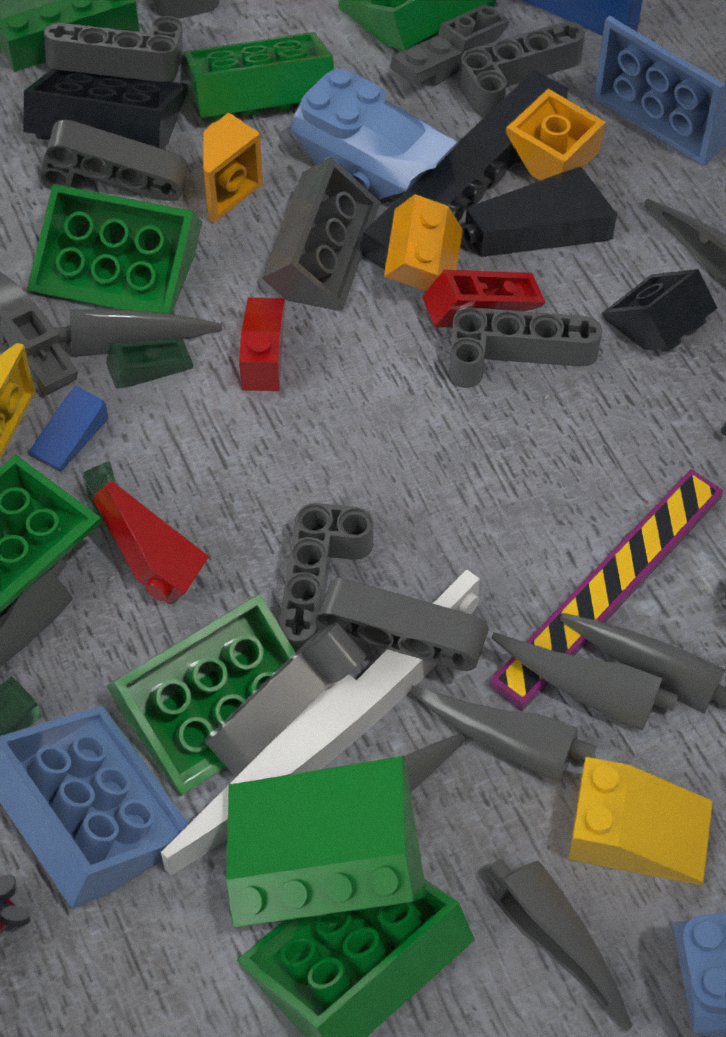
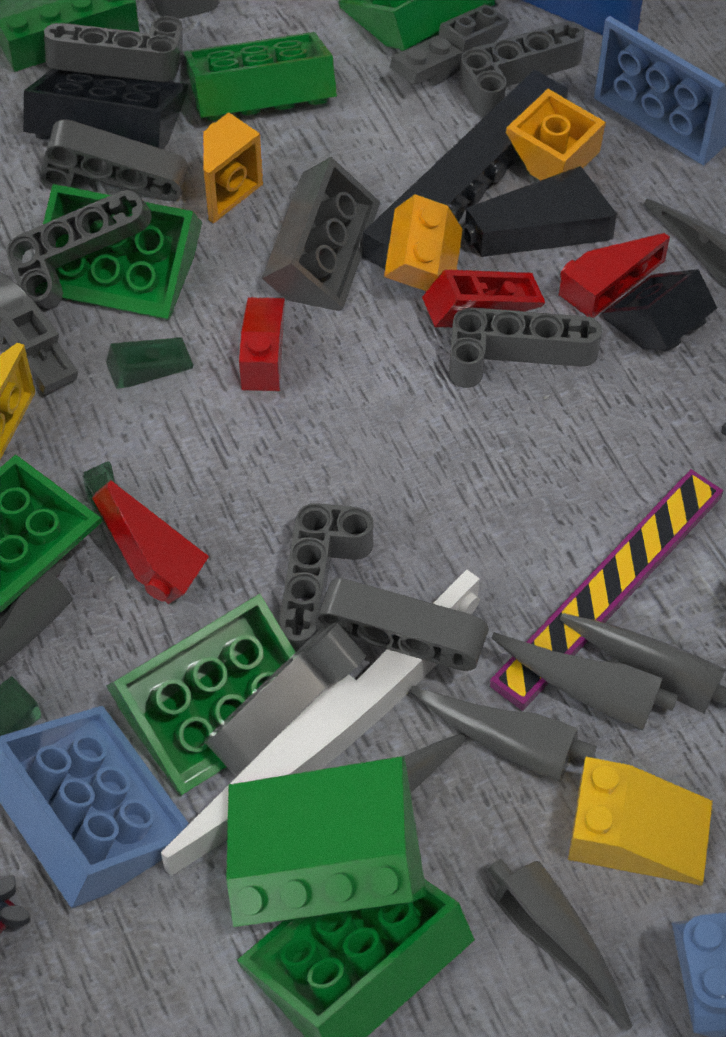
blue slope [29,386,109,472] -> none
dark grey piece [54,309,222,356] -> none
medium blue slope [291,69,459,200] -> none
none -> dark grey beam [6,190,152,310]
none -> red slope [559,233,670,318]

